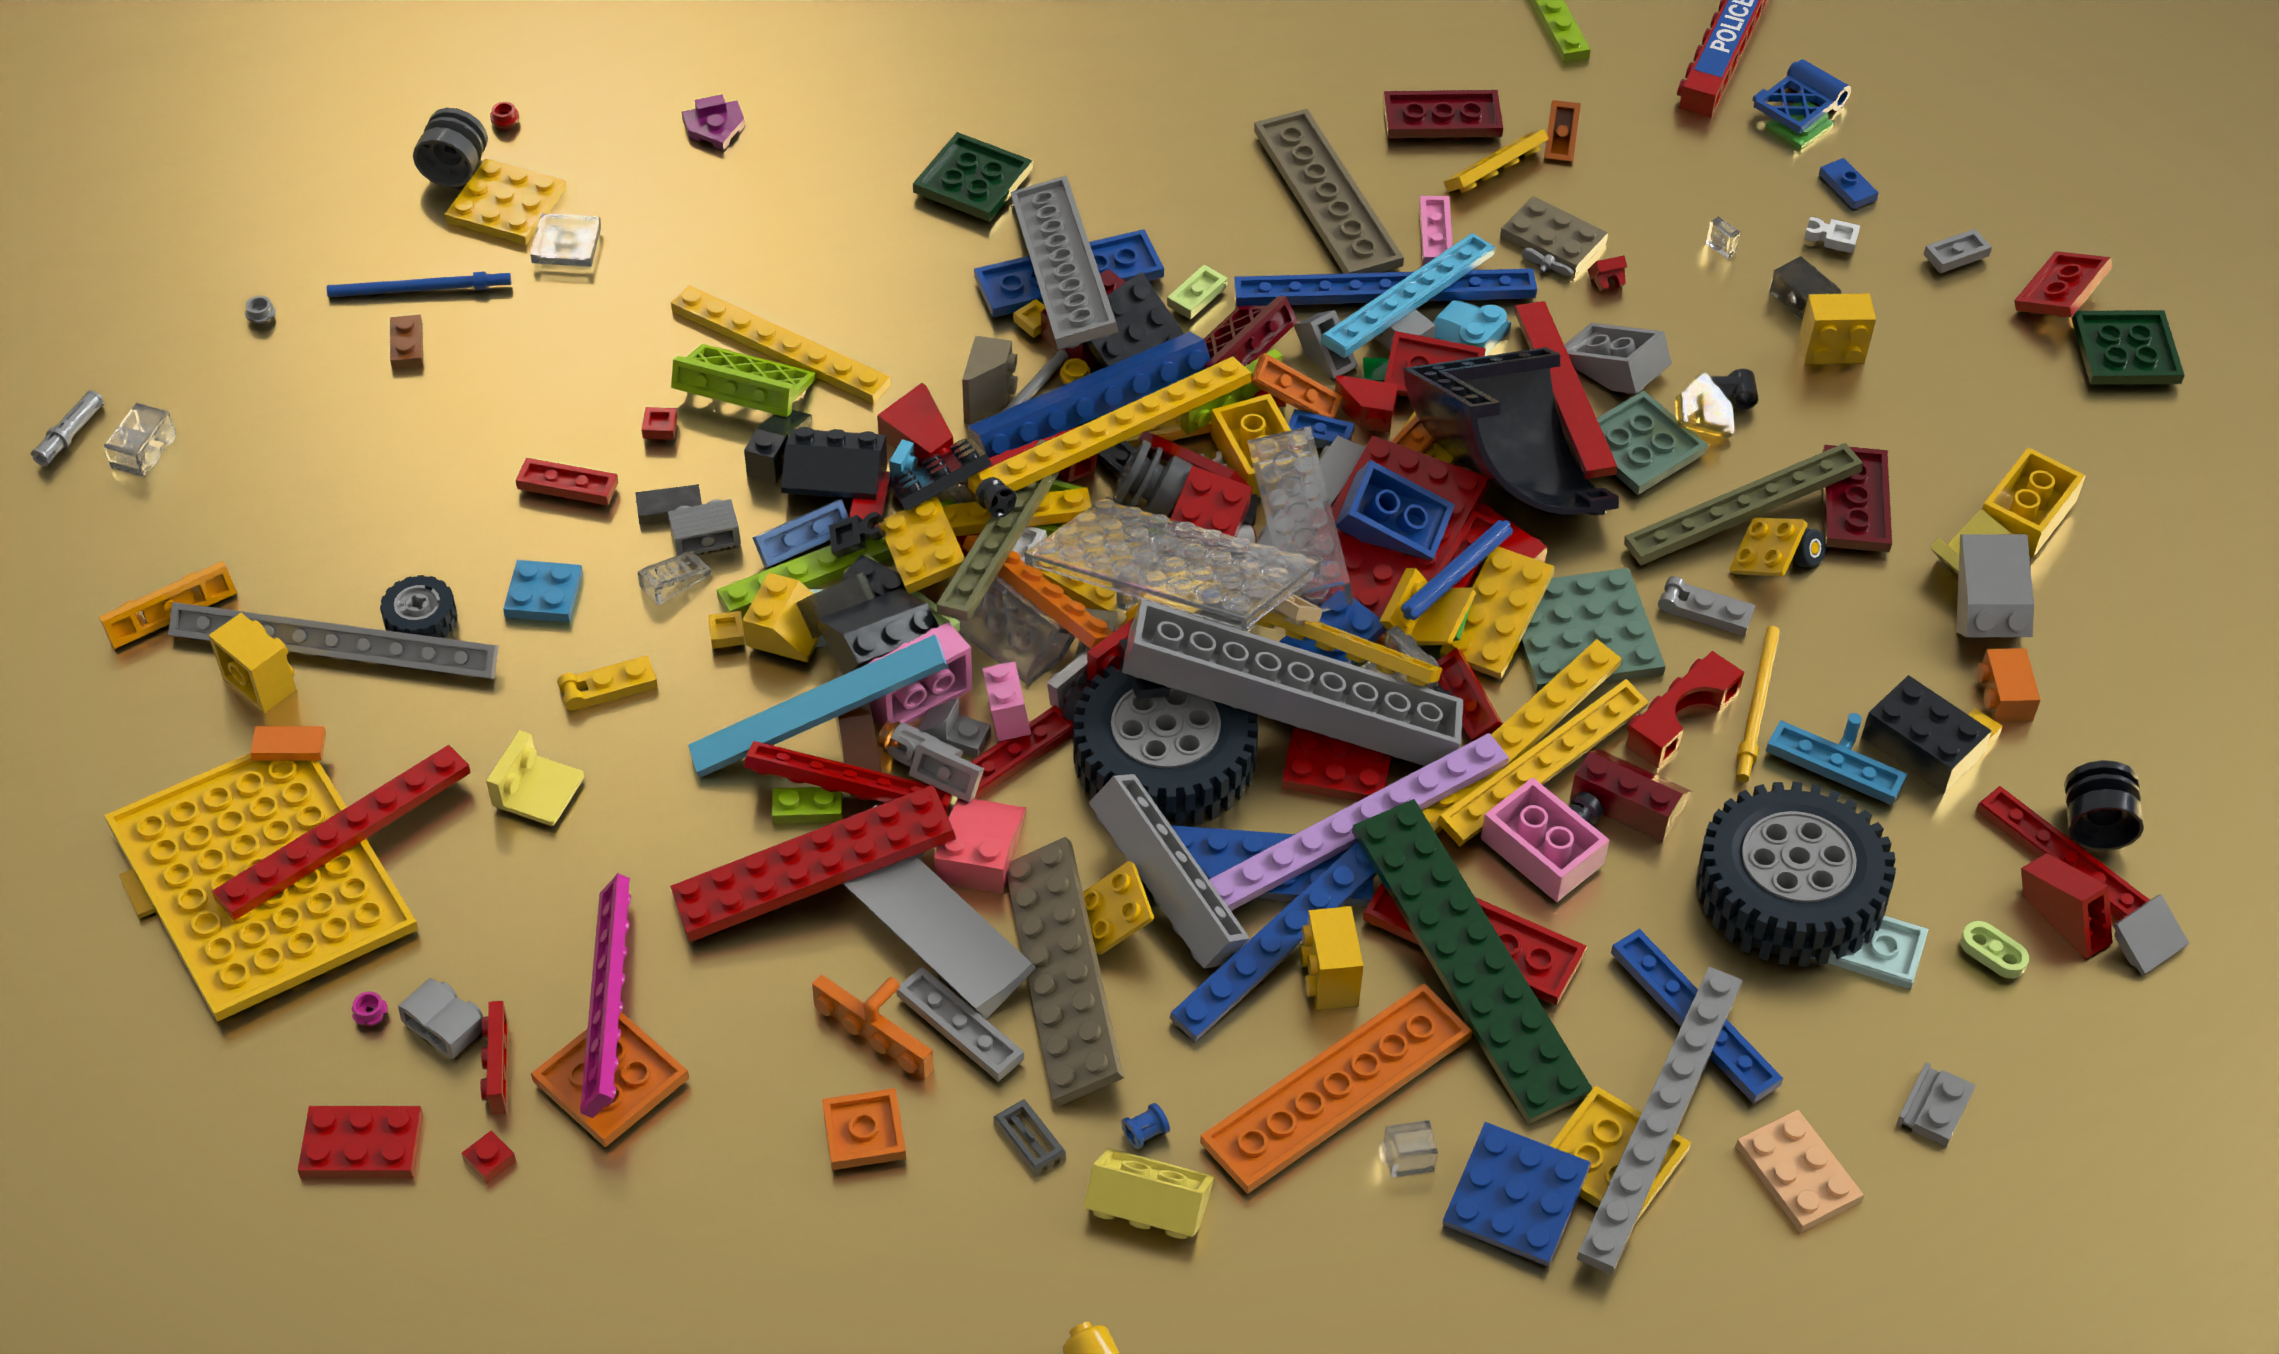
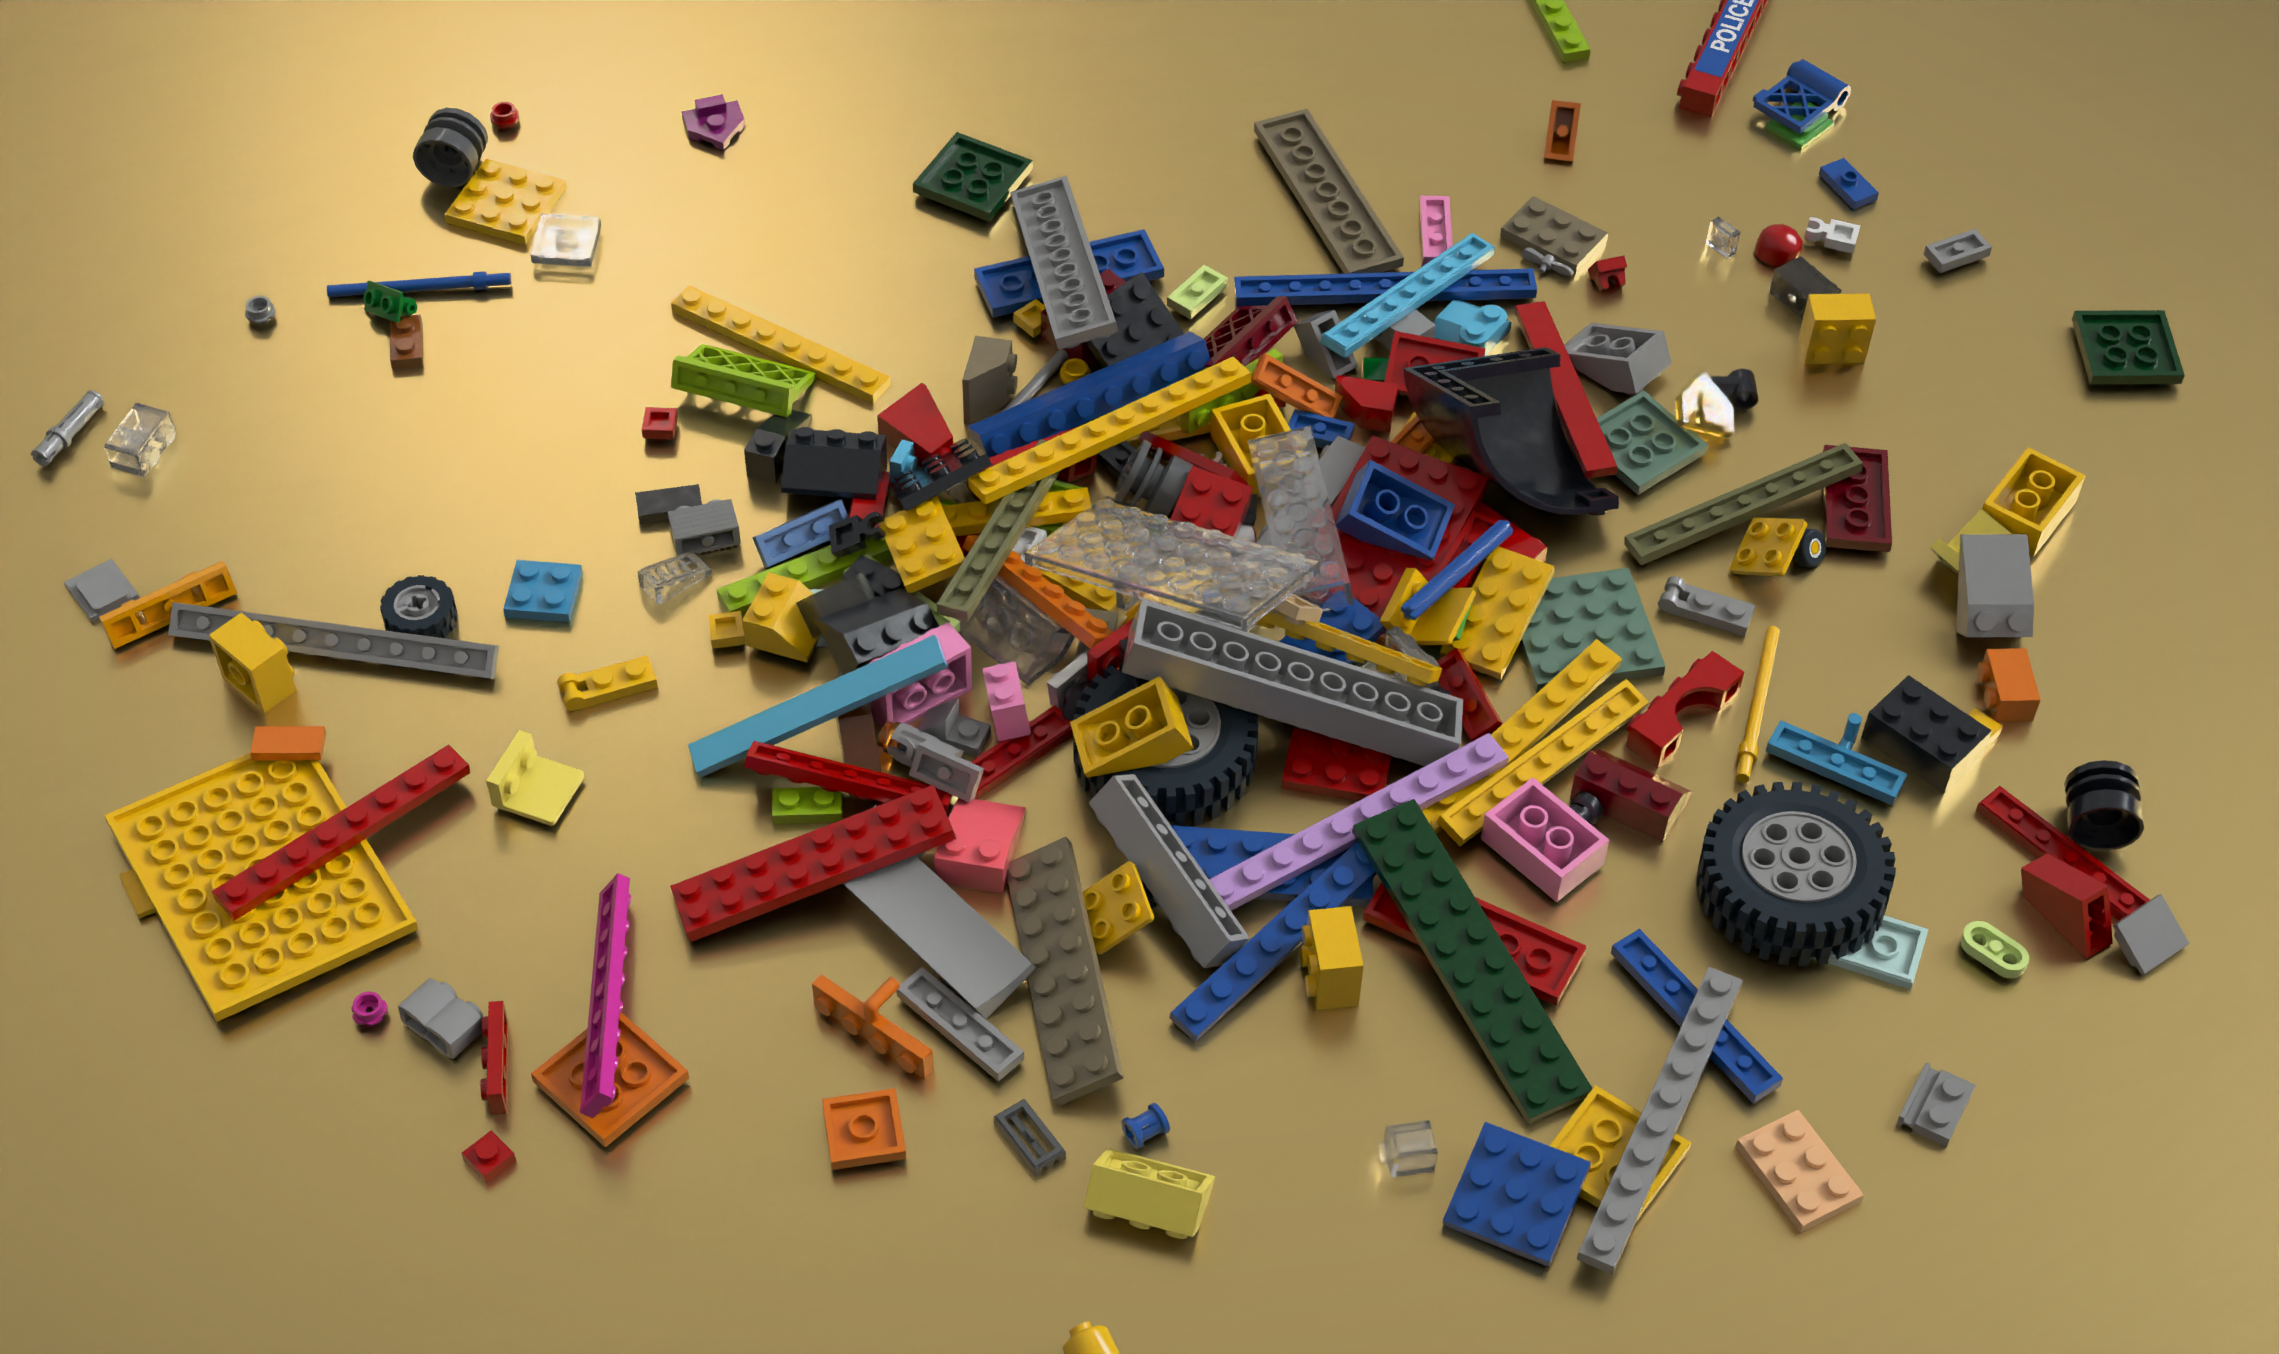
red plate [297,1106,423,1178] -> none
red plate [515,458,619,505] -> none
black wheel [975,477,1017,518] -> none
orange plate [1200,983,1472,1194] -> none
dark red plate [1383,90,1503,138] -> none
yellow plate [1443,129,1549,193] -> none
red plate [2014,251,2112,317] -> none
none -> light grey piece [64,559,140,622]
none -> green hinge [364,280,418,323]
none -> yellow slope [1070,676,1193,777]
none -> red hair [1754,224,1803,268]

